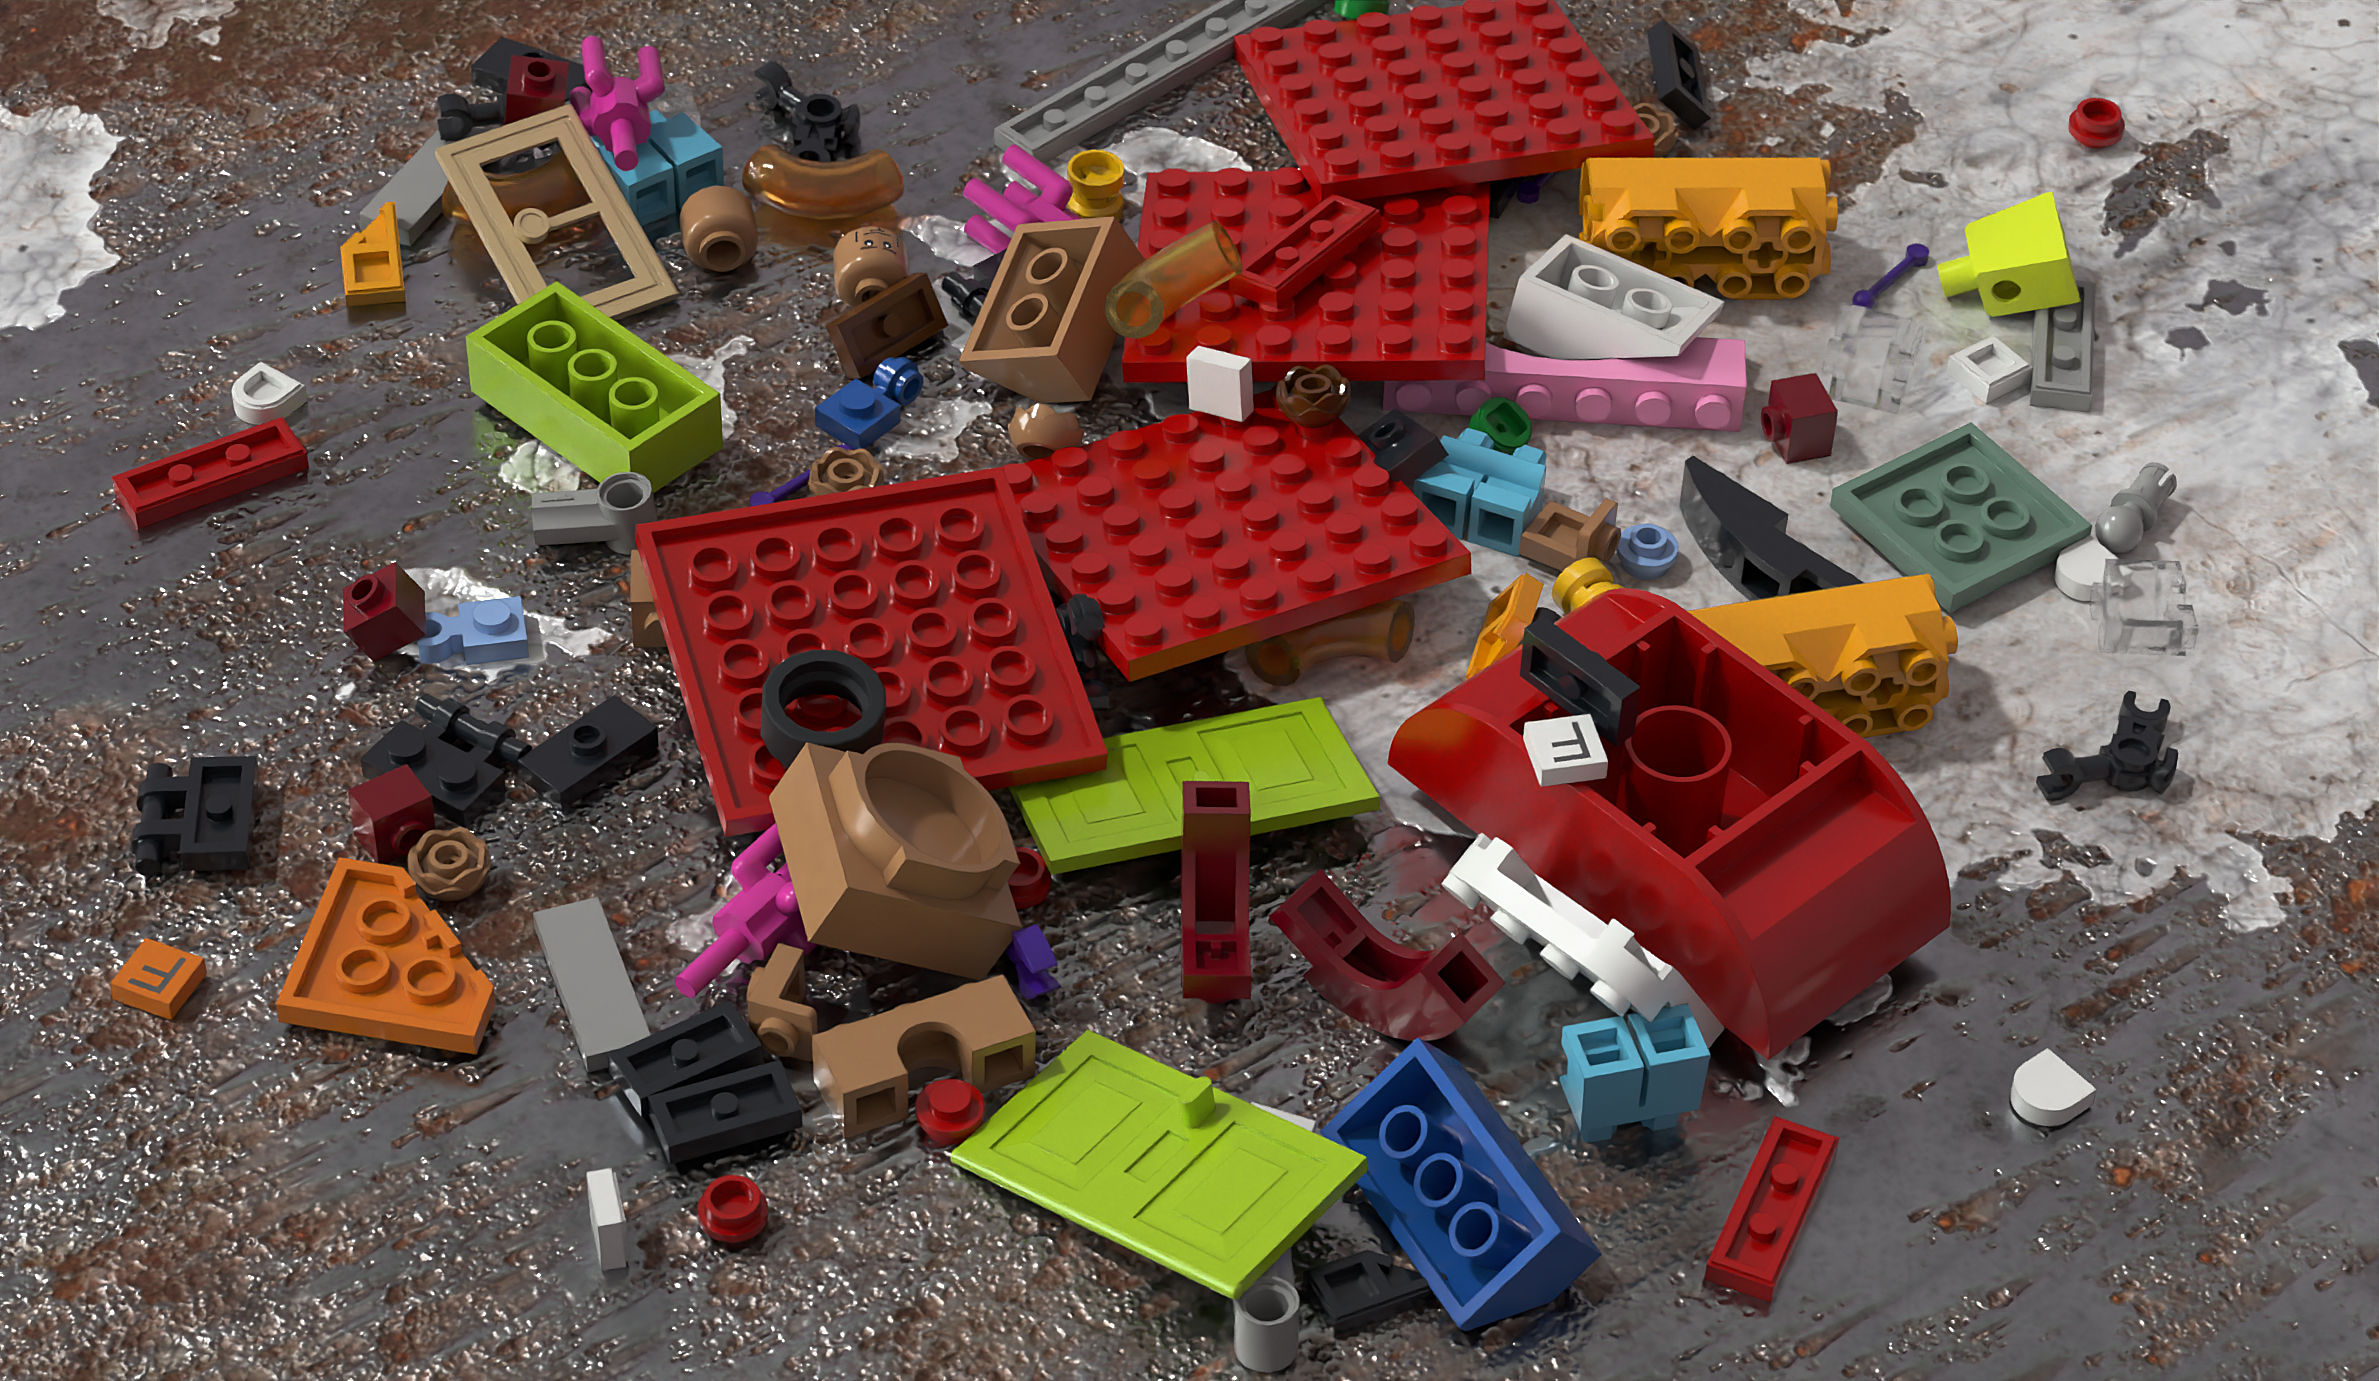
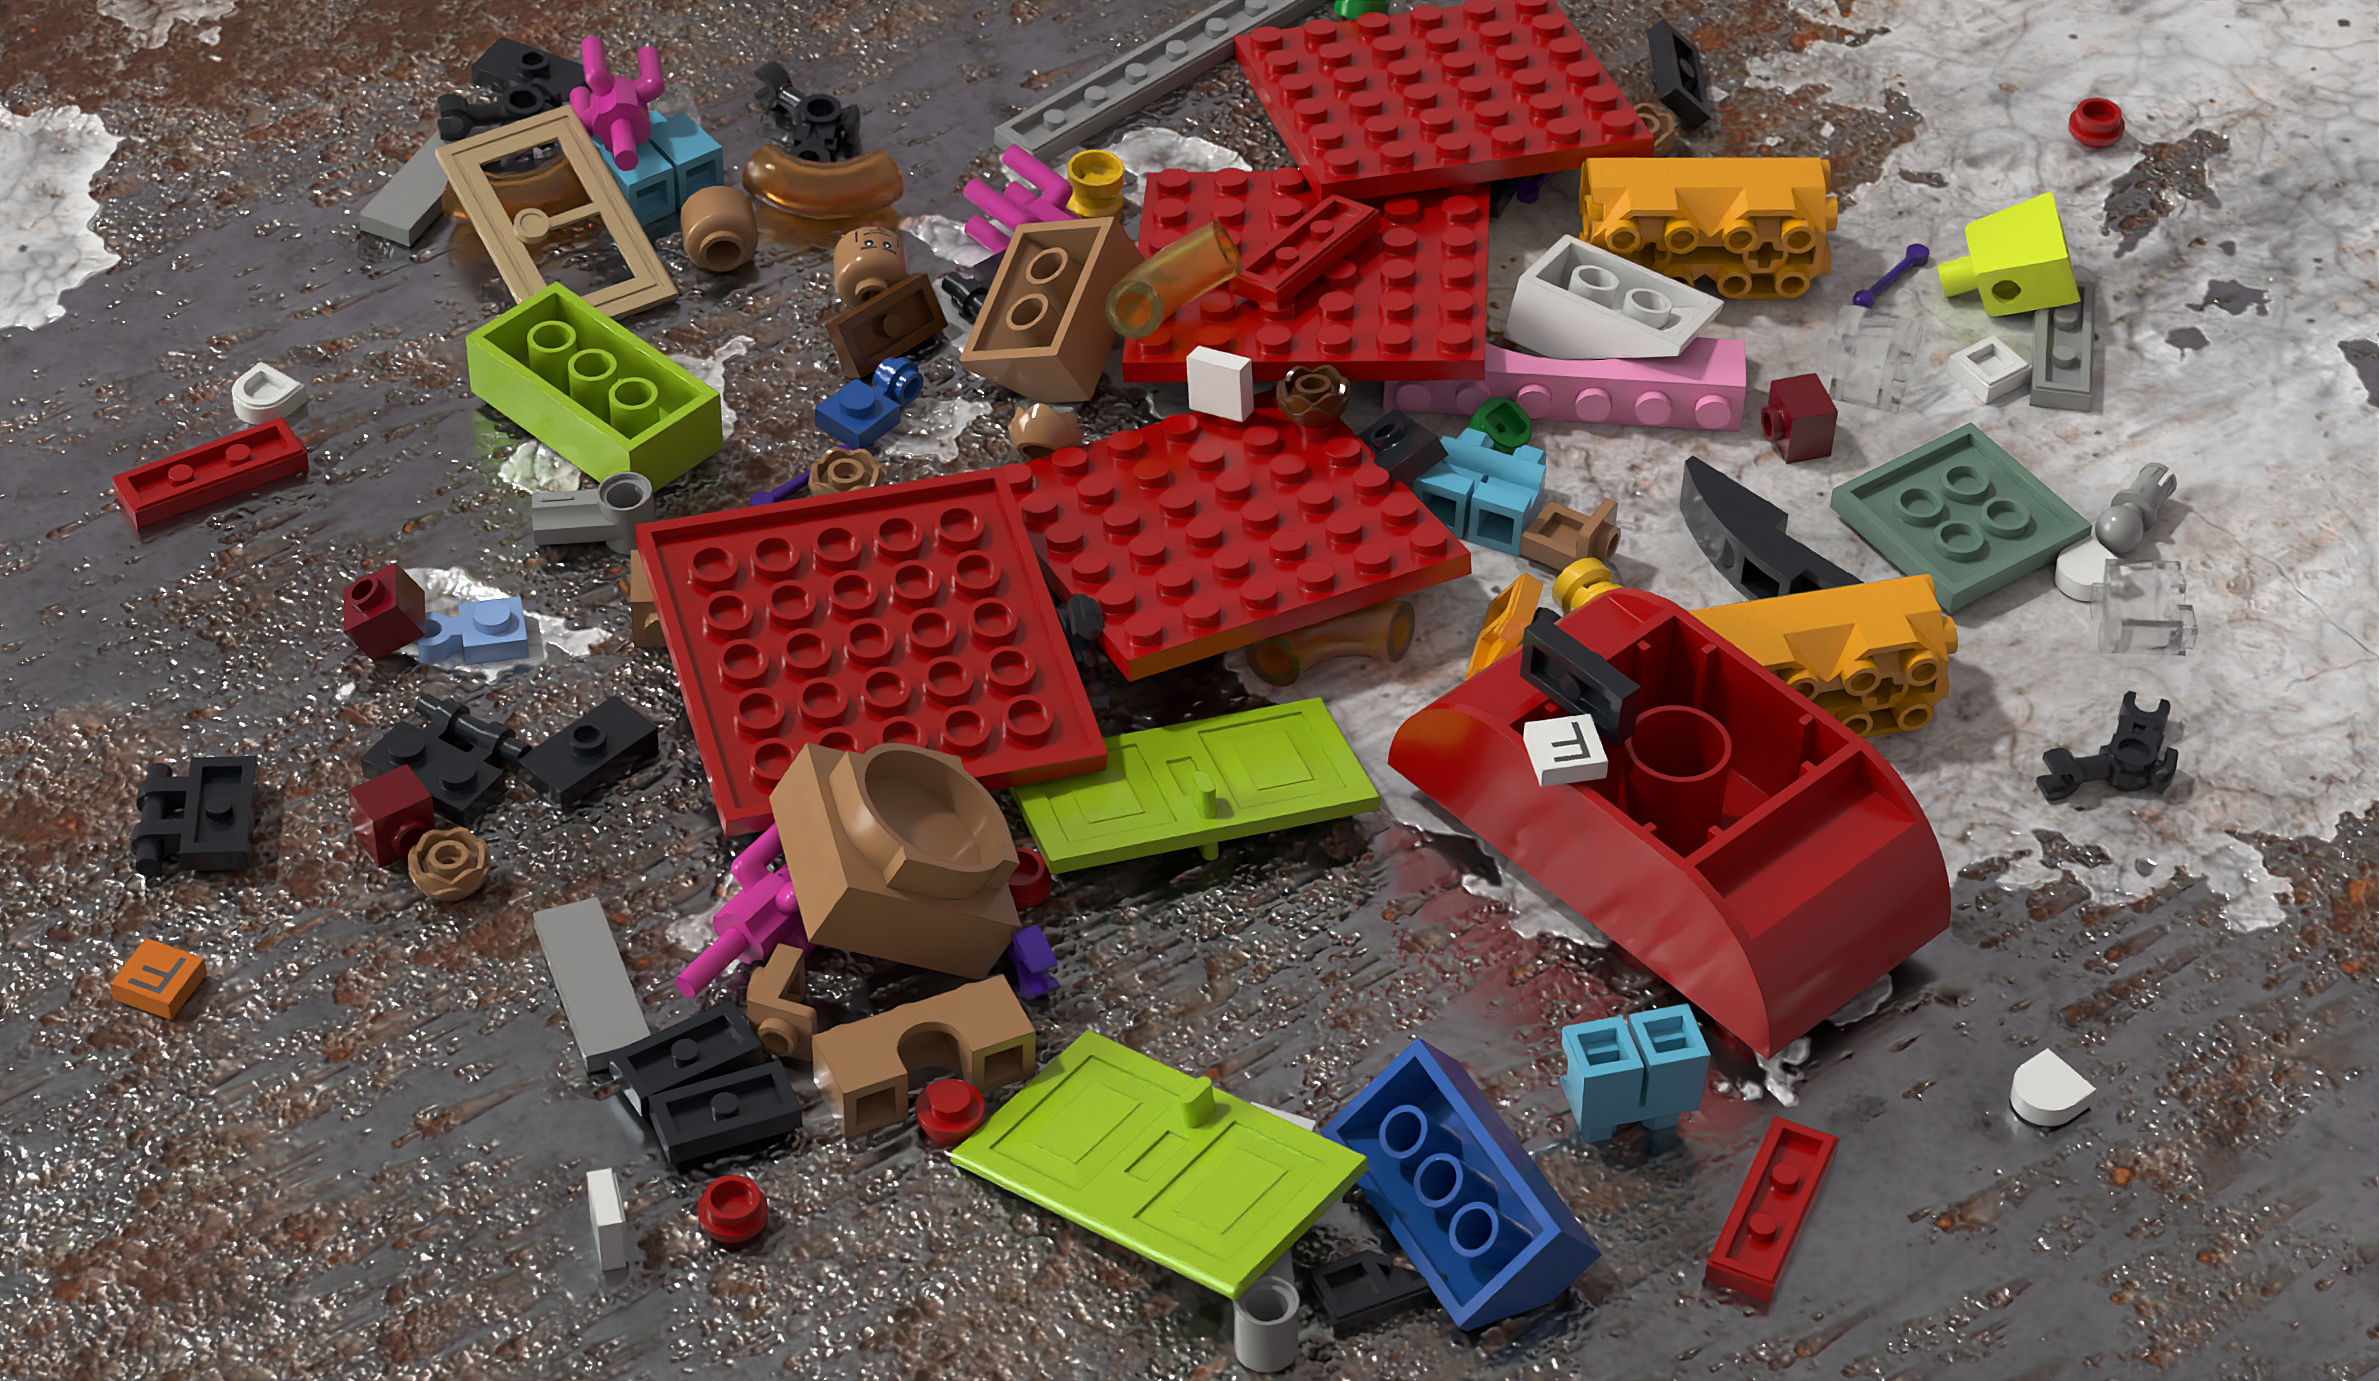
orange plate [276,857,496,1054] -> none
light orange tile [340,201,406,307] -> none
dark red plate [504,55,569,126] -> none
black tyre [761,650,886,768] -> none
dark red arch [1180,781,1252,1004] -> none
dark red arch [1269,869,1506,1041] -> none
white plate [1441,832,1725,1049] -> none
light blue plate [1616,523,1679,580] -> none

